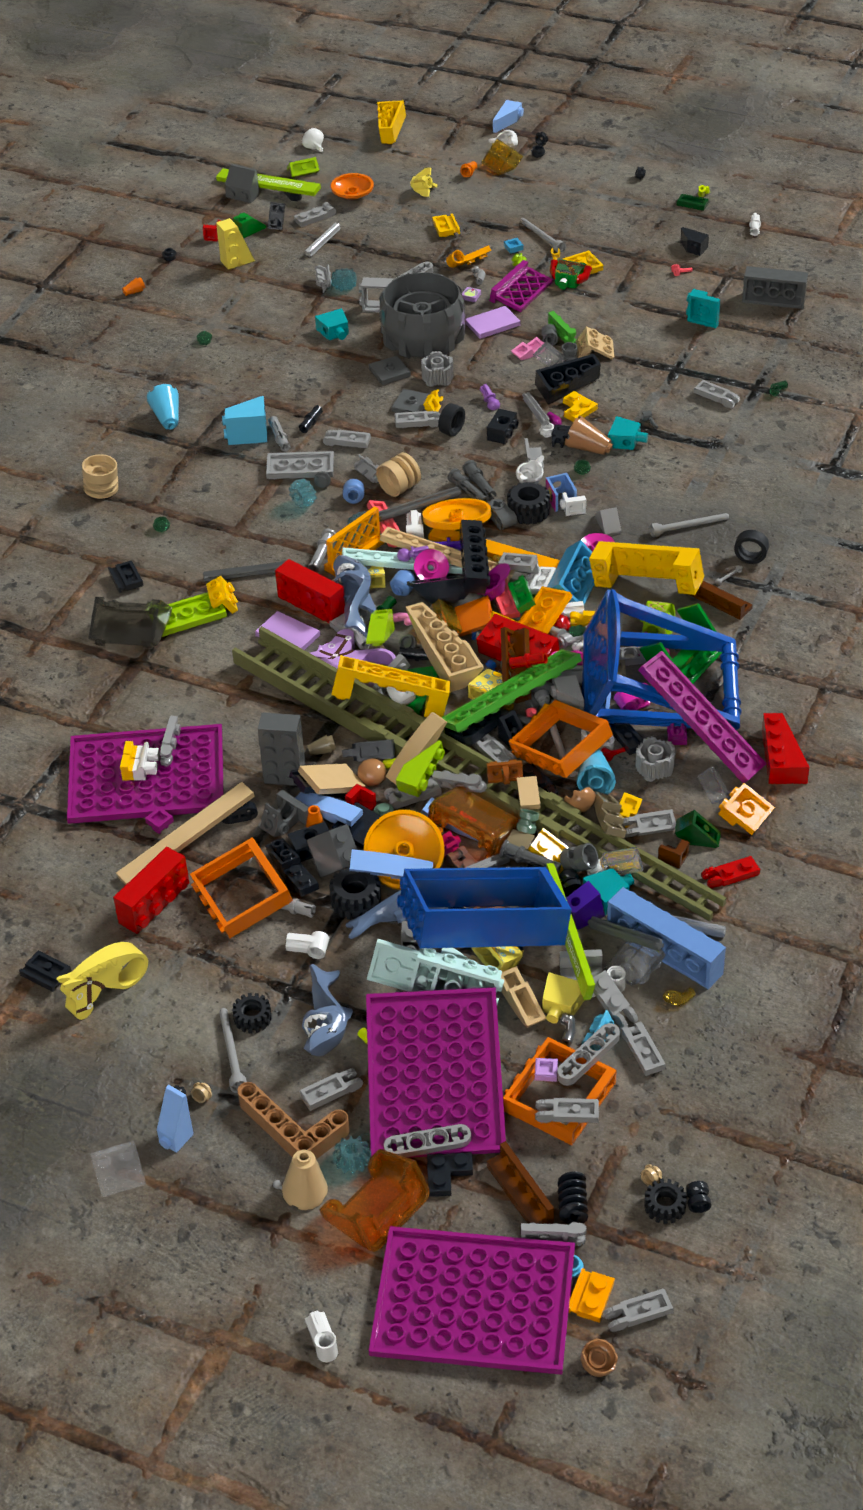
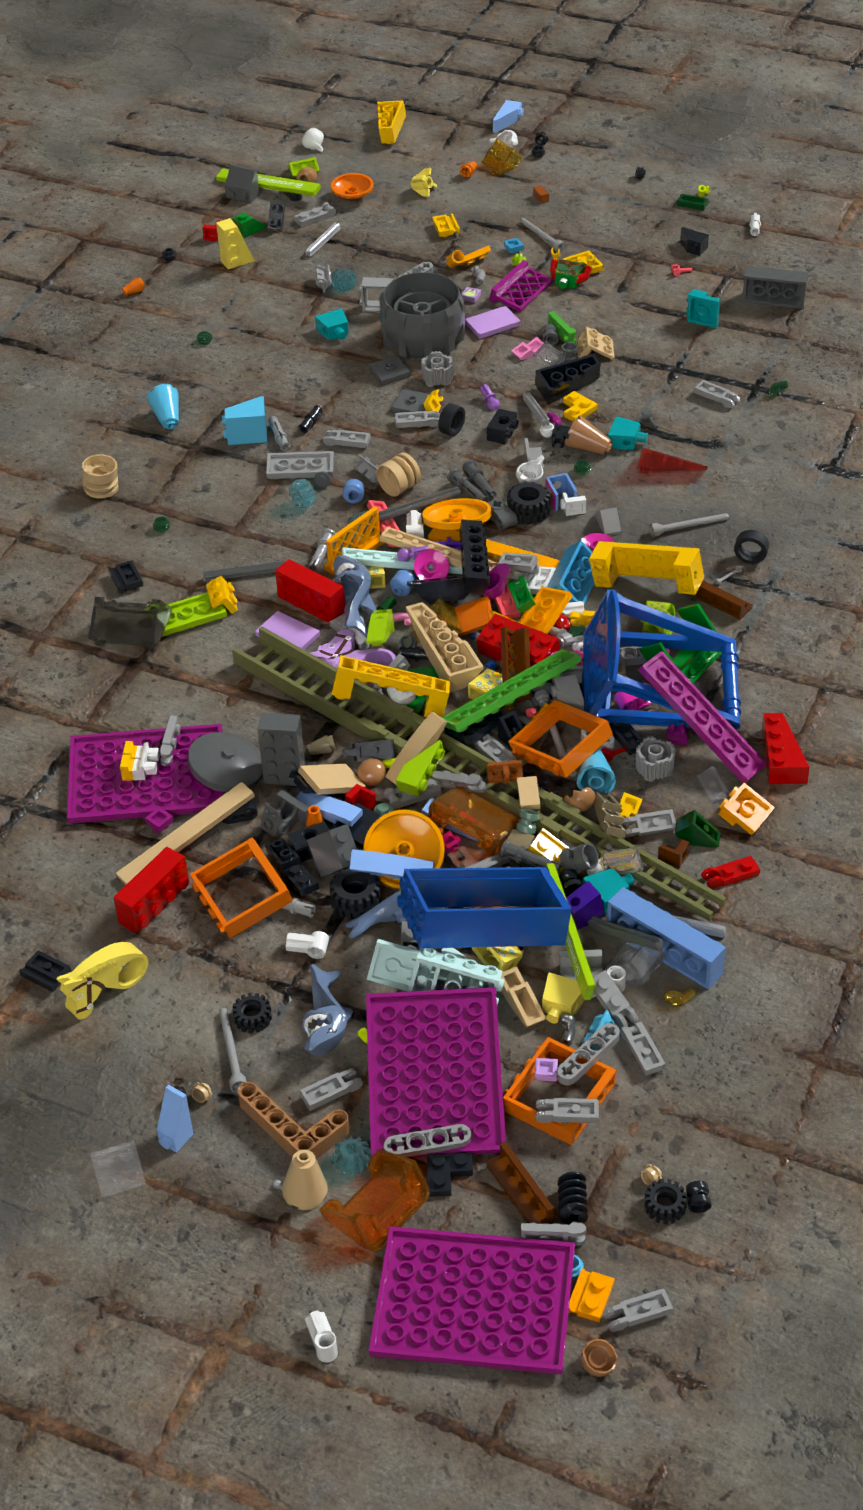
red pin [509,652,548,669] -> none
none -> dark grey dish [187,732,263,793]
none -> medium nougat head [297,167,317,183]
none -> dark orange piece [533,185,549,203]
none -> clear red wedge [636,448,708,475]

